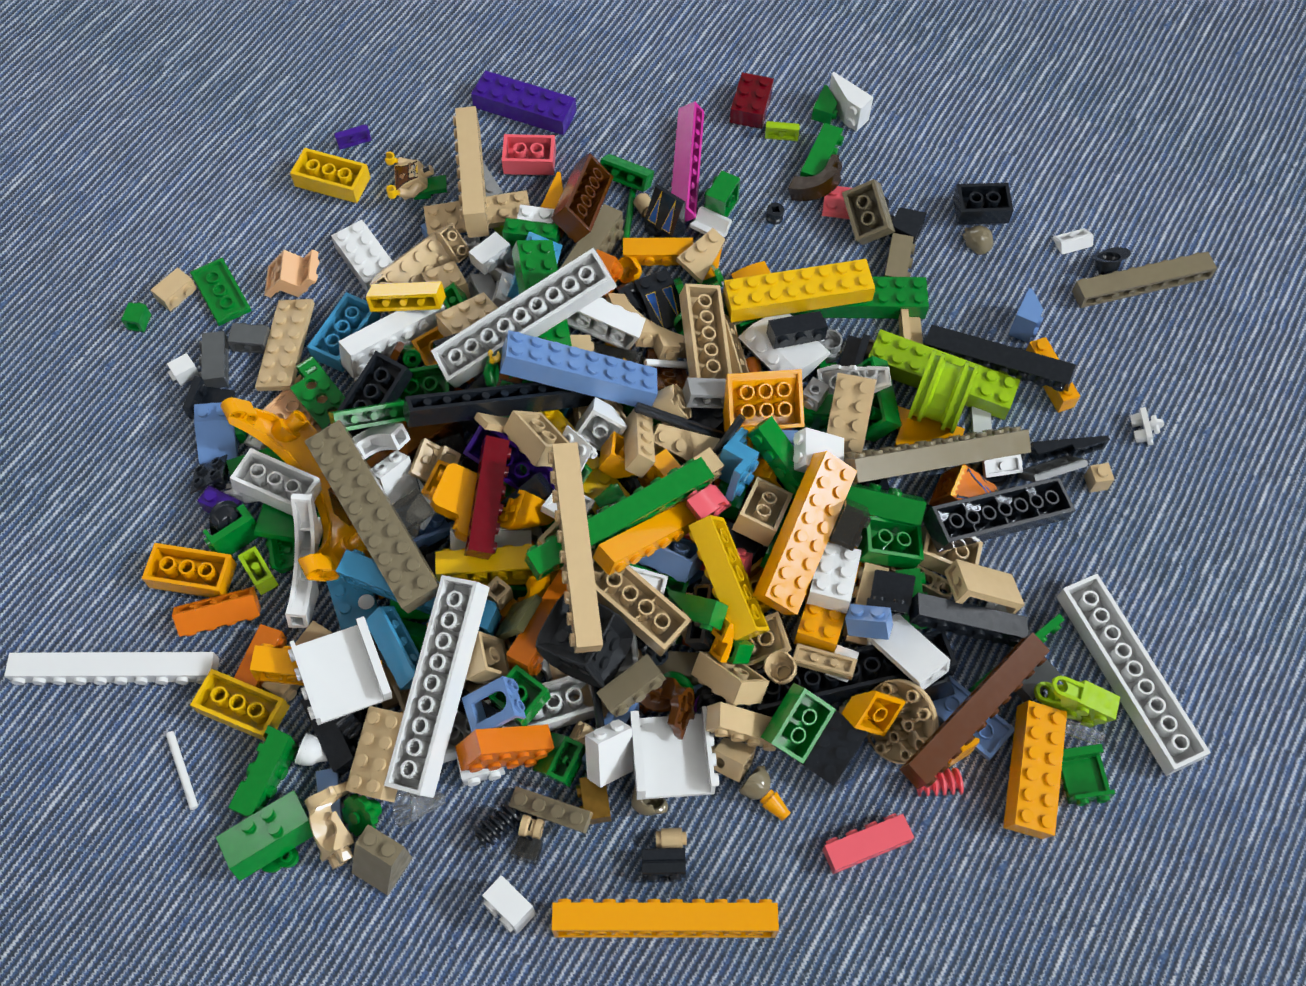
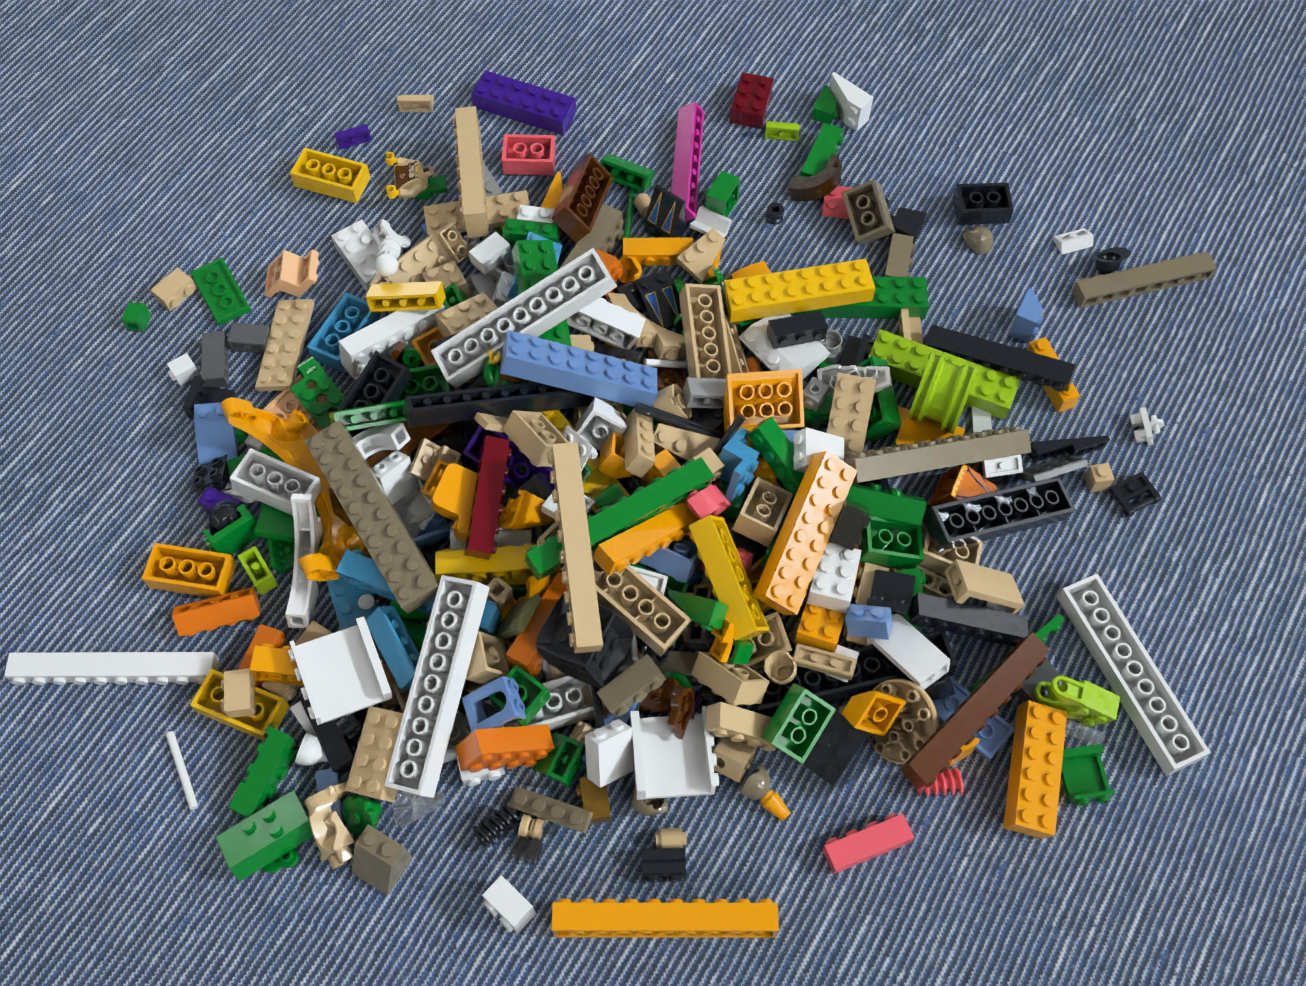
none -> tan brick [221,668,255,718]
none -> white piece [290,700,317,737]
none -> white piece [372,219,411,277]
none -> tan panel [397,95,434,112]
none -> black plate [1109,472,1161,518]

